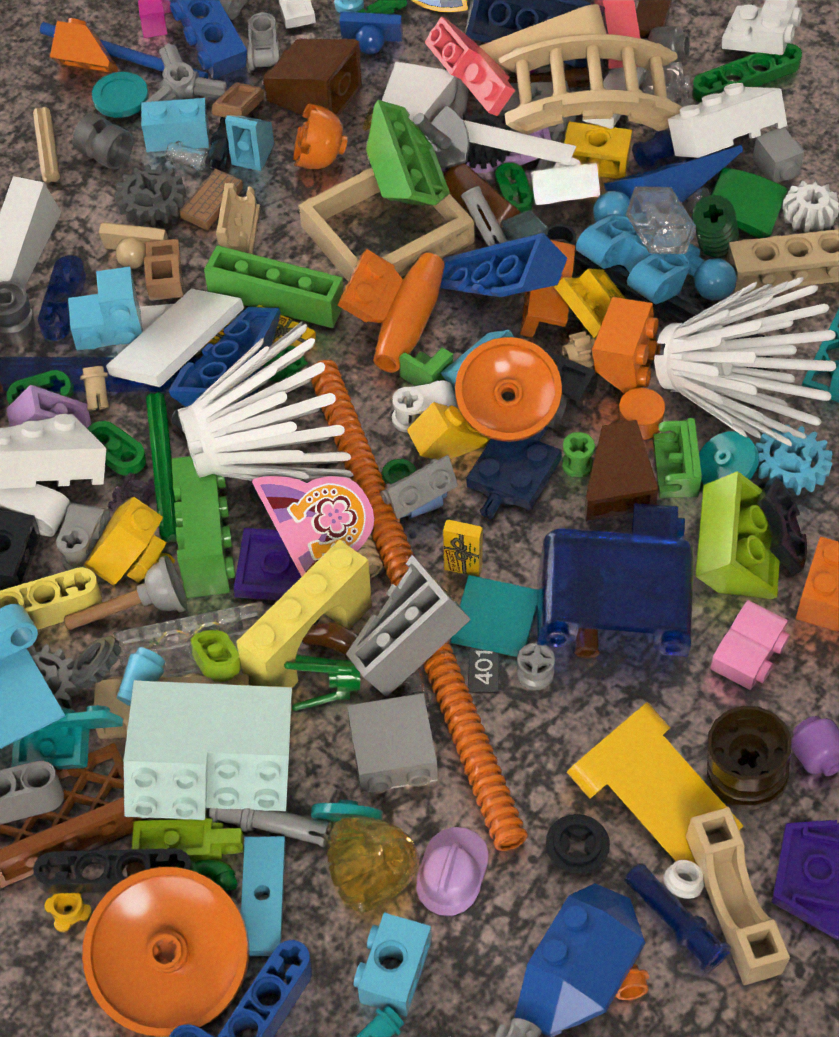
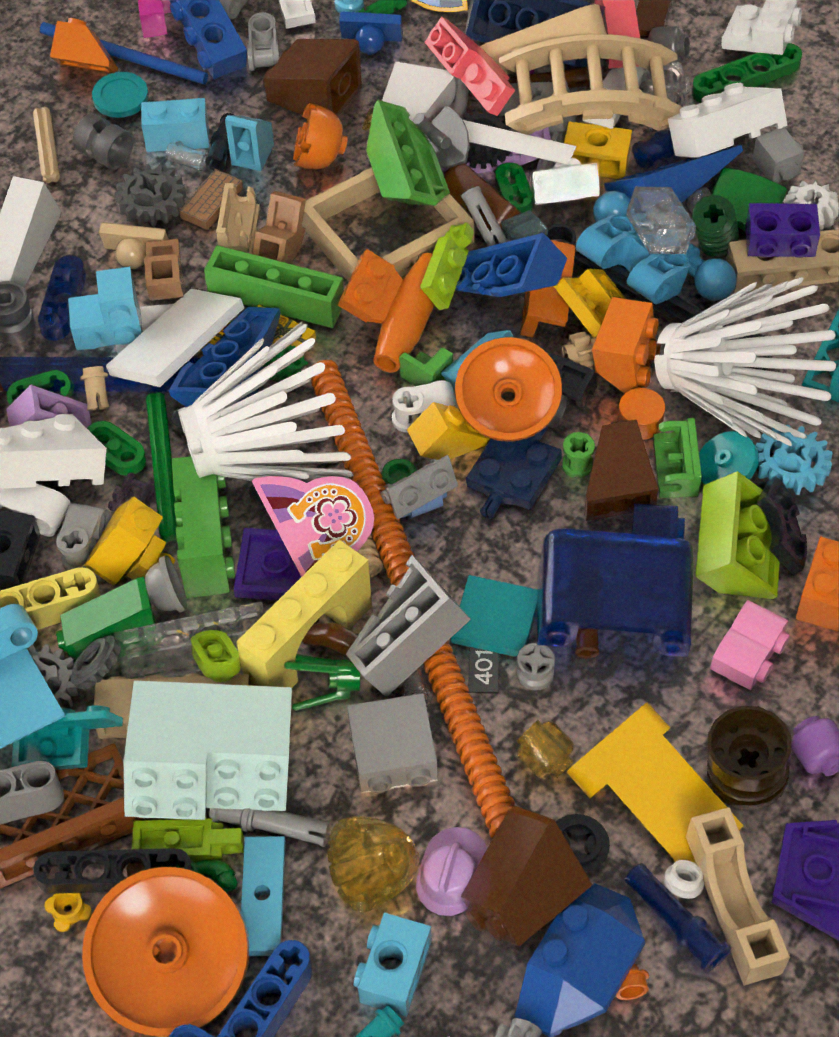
medium azure cone [116,647,165,706] -> none
light grey bush [146,43,227,102] -> none
medium nougat tile [212,82,264,118] -> none
teal piece [311,799,383,825] -> none
yellow tile [443,520,483,577] -> none
none -> slope [56,577,160,664]
none -> medium nougat brick [252,191,306,264]
none -> lime hinge [420,222,474,310]
none -> reddish brown slope [461,805,592,947]
none -> clear yellow head [516,720,575,778]
none -> dark purple brick [745,203,820,258]

